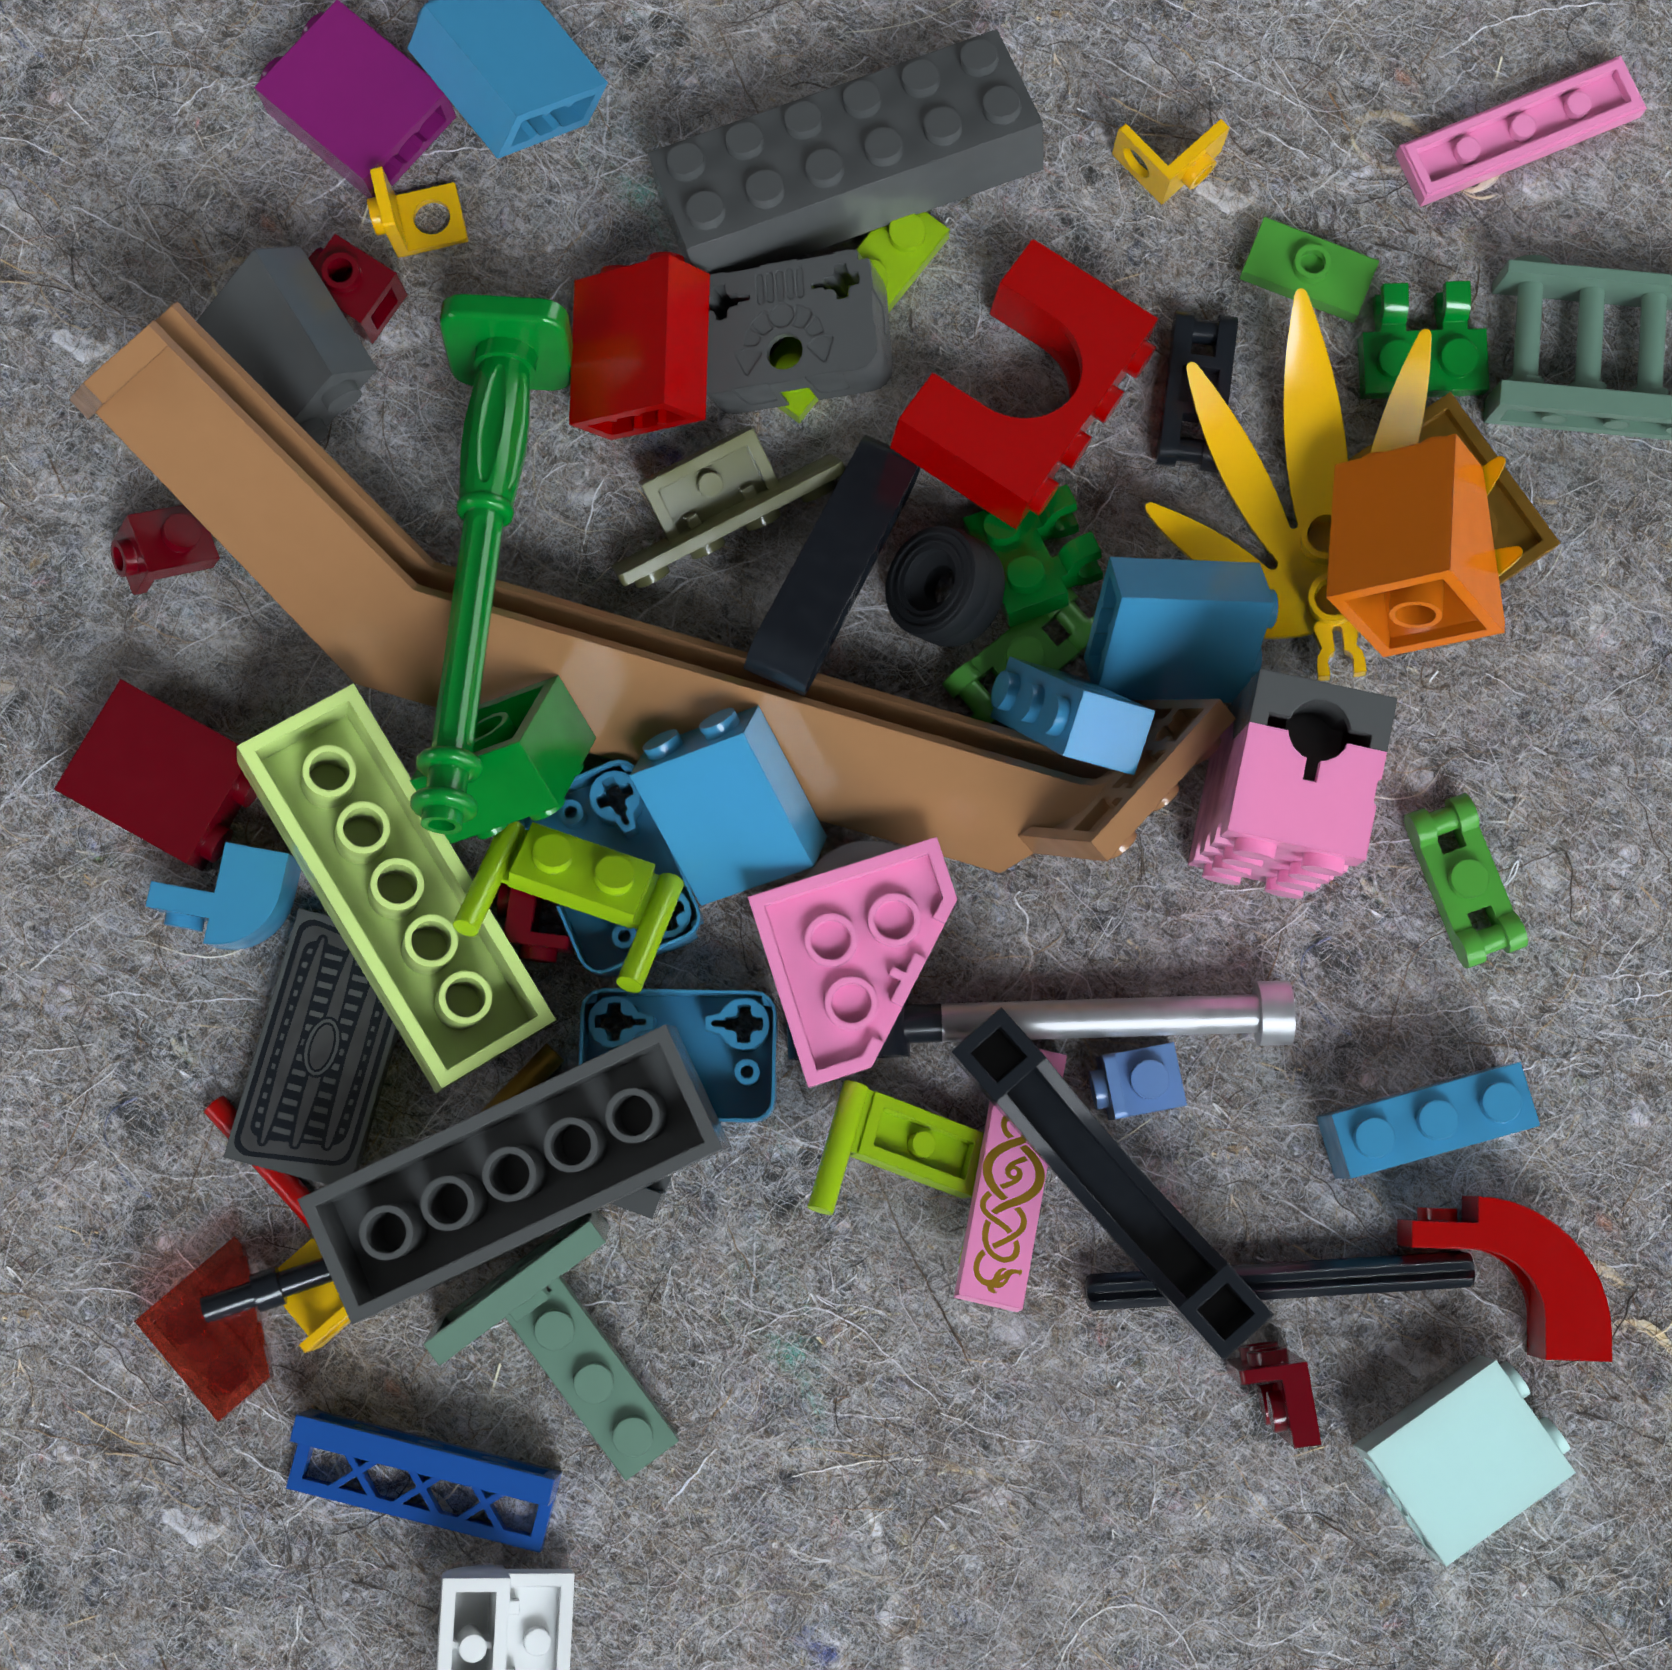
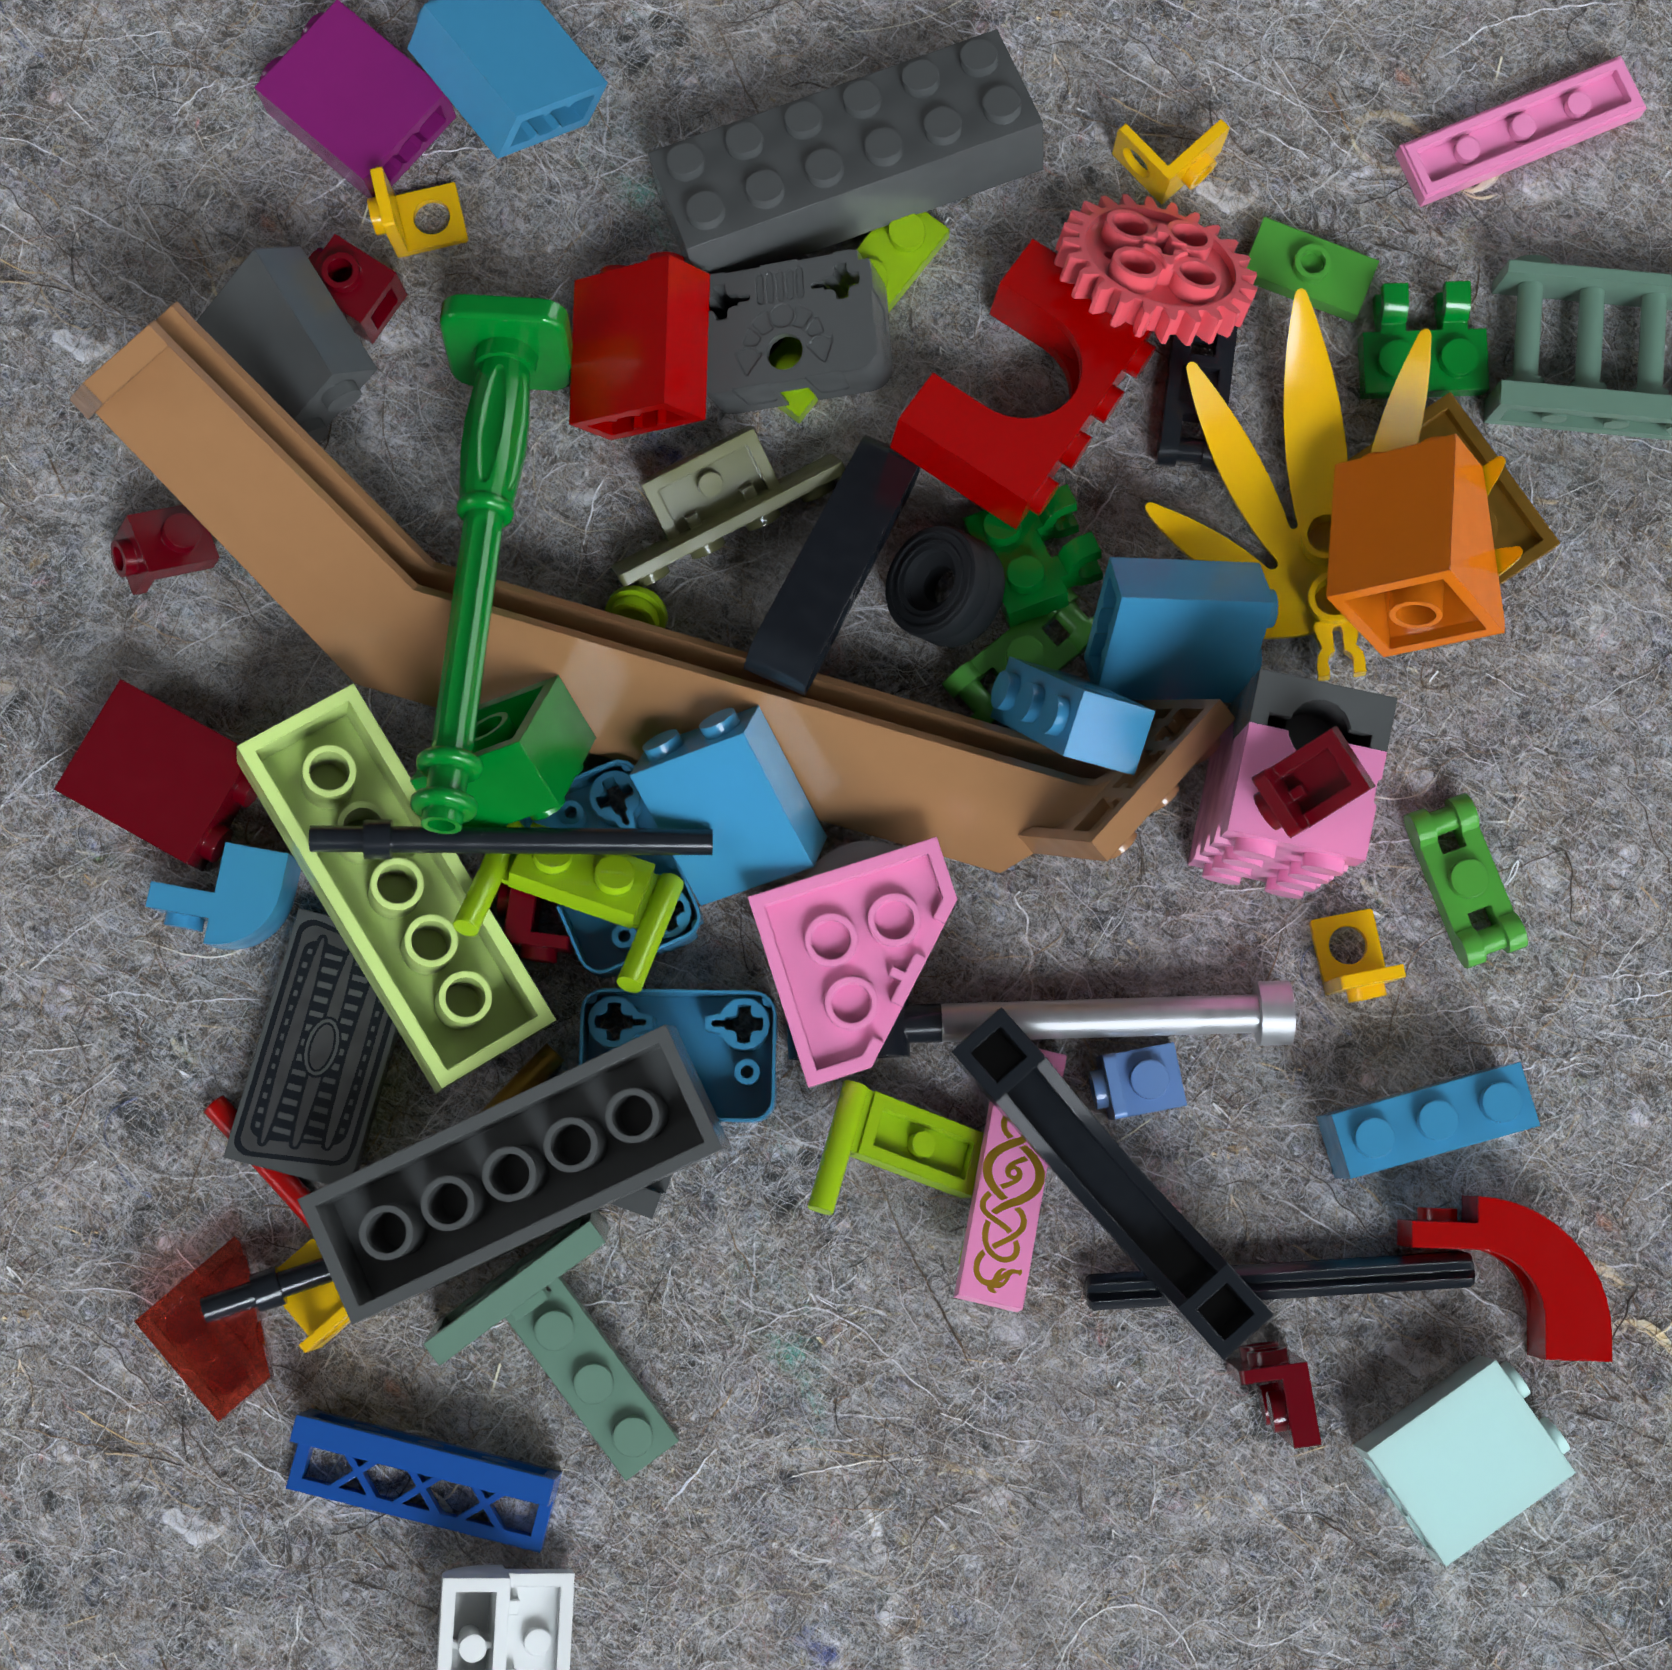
none -> black bar [309,819,713,859]
none -> lime plate [605,585,668,628]
none -> coral gear [1054,194,1258,346]
none -> dark red bracket [1252,726,1376,838]
none -> yellow bracket [1309,909,1406,1003]

